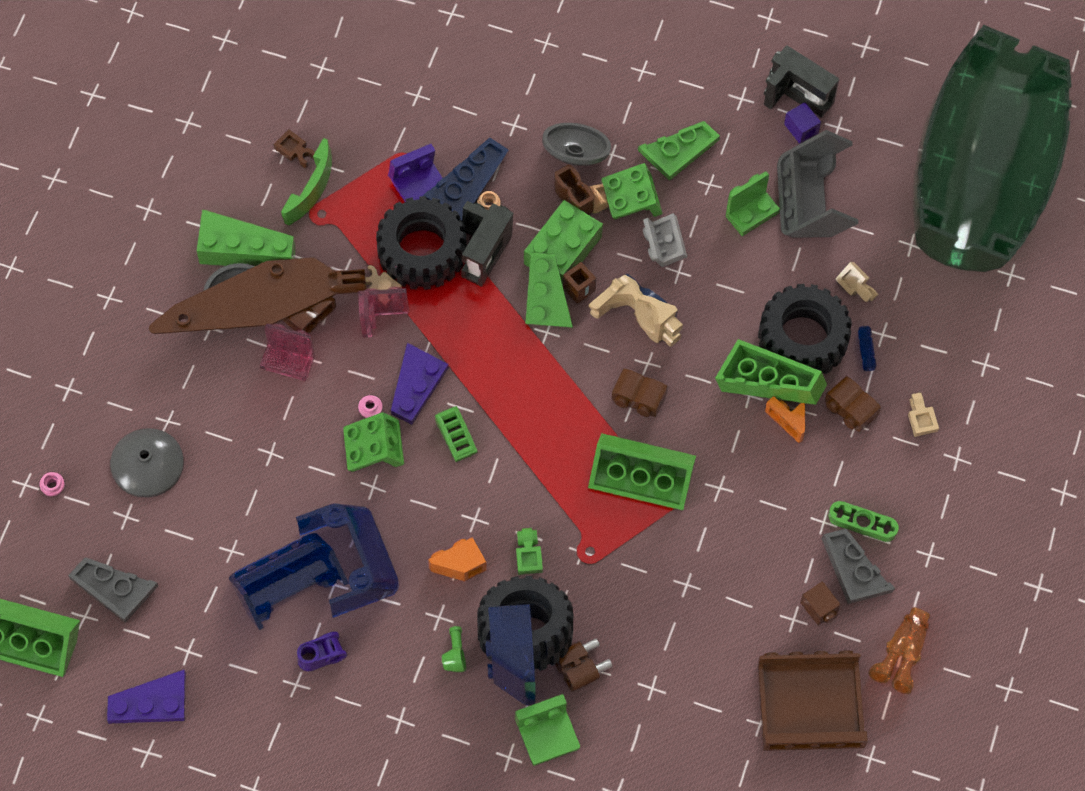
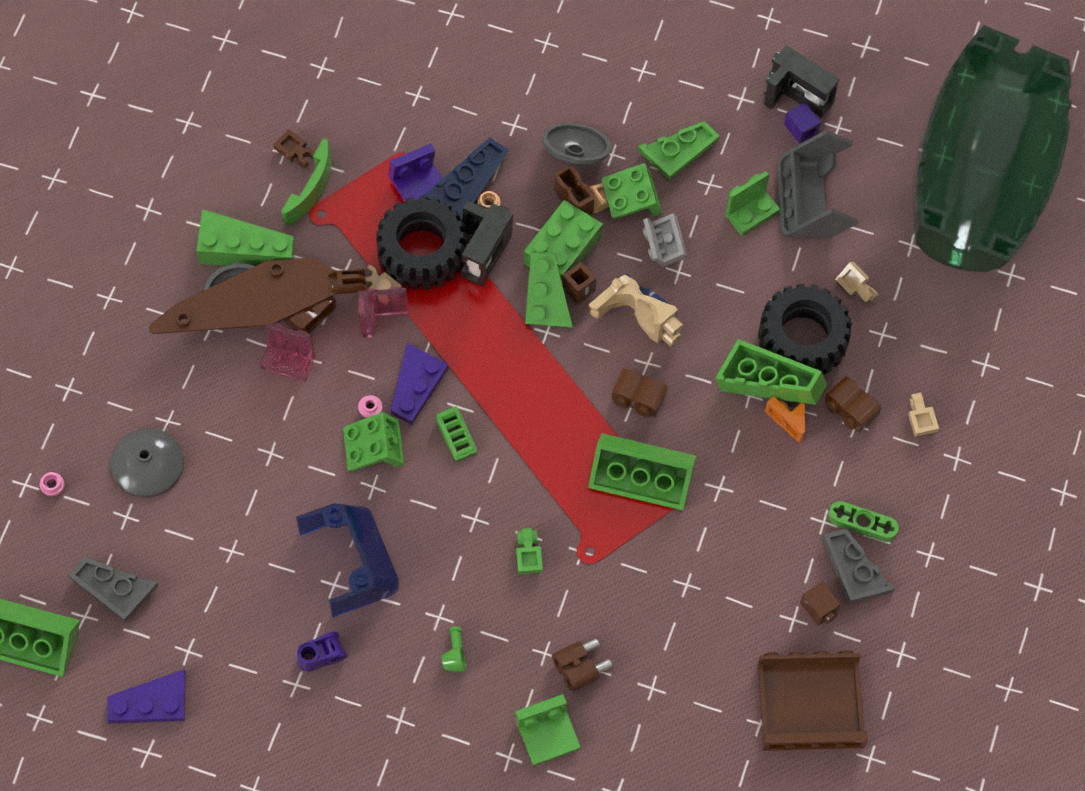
clear blue windscreen [229,533,349,630] -> none
orange slope [428,537,486,581] -> none
black tyre [477,576,574,673] -> none
clear blue windscreen [485,604,536,706] -> none
clear blue axle [858,326,877,371] -> none
clear orange piece [868,607,930,694] -> none

